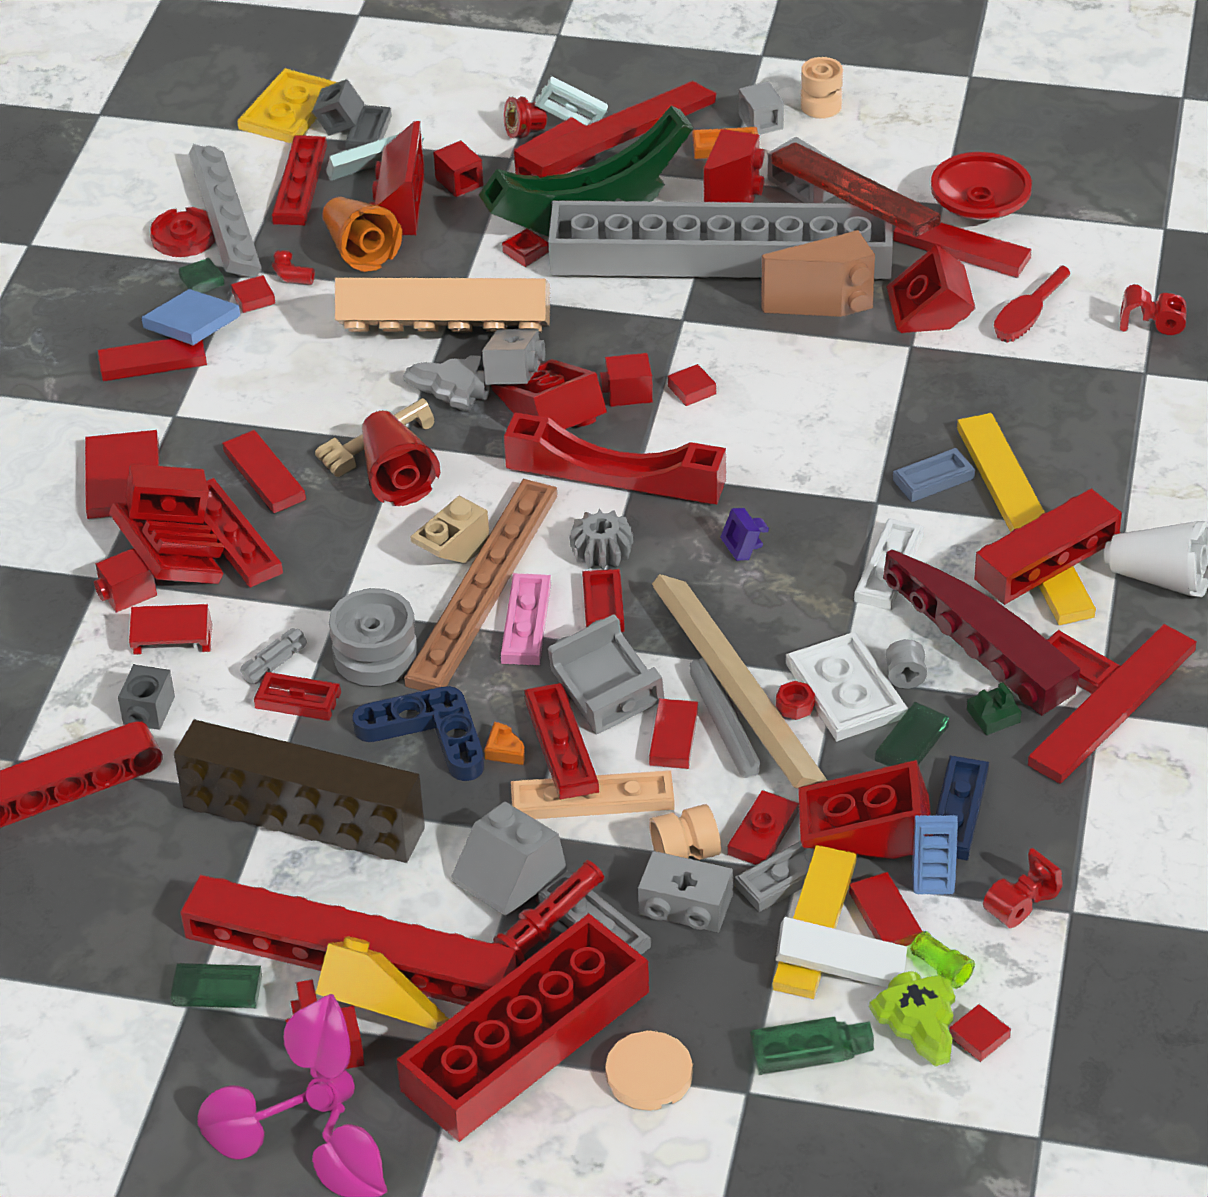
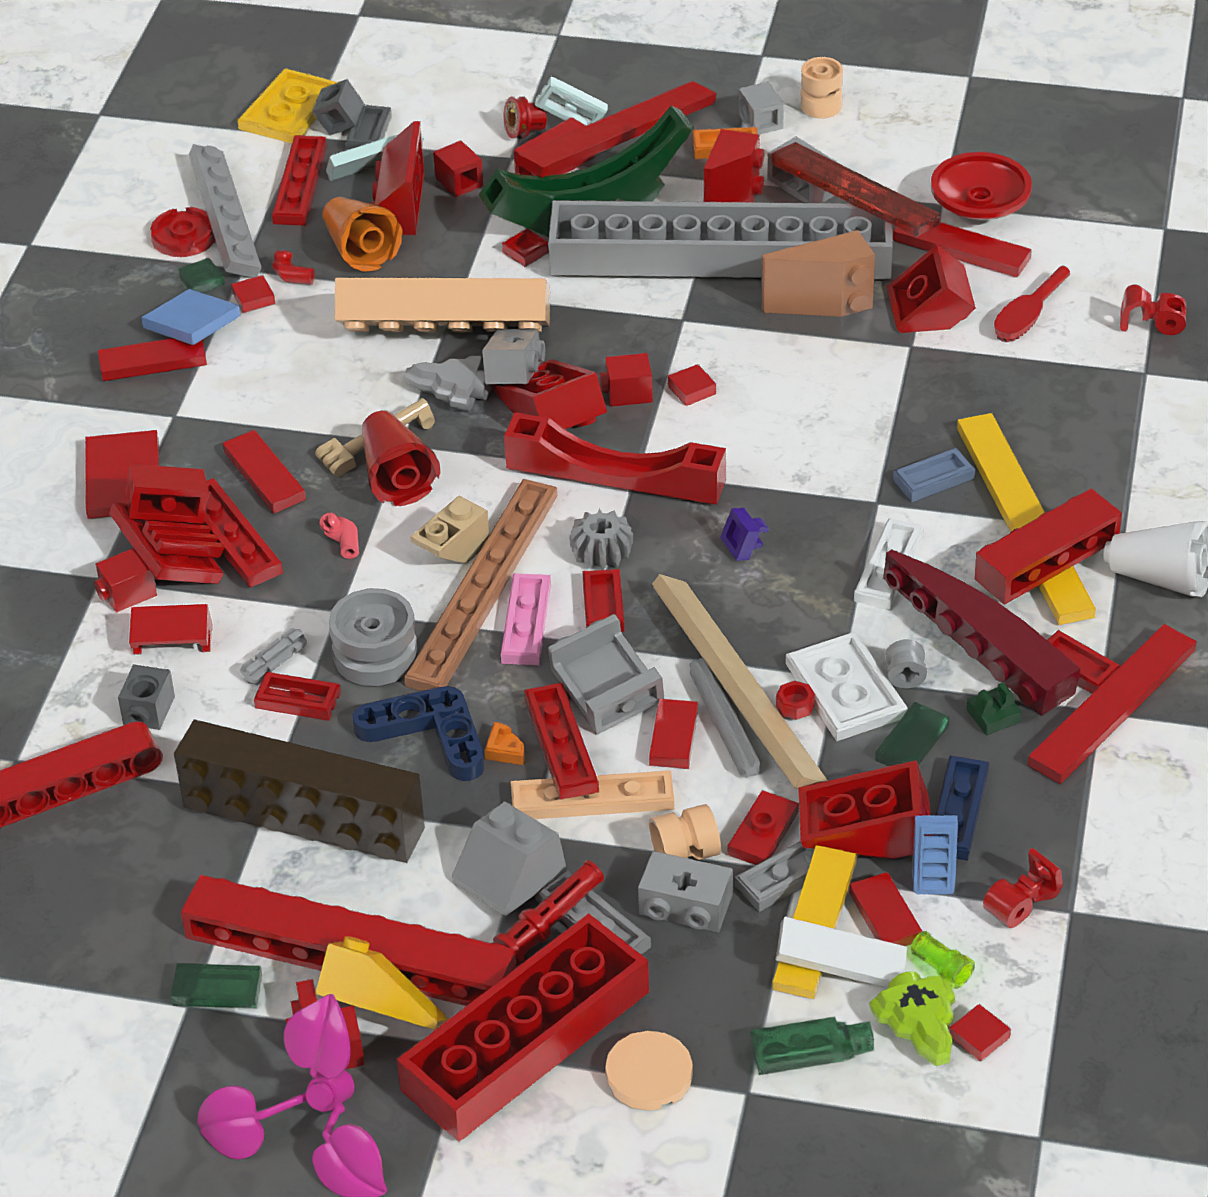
none -> coral arm [319,512,359,559]

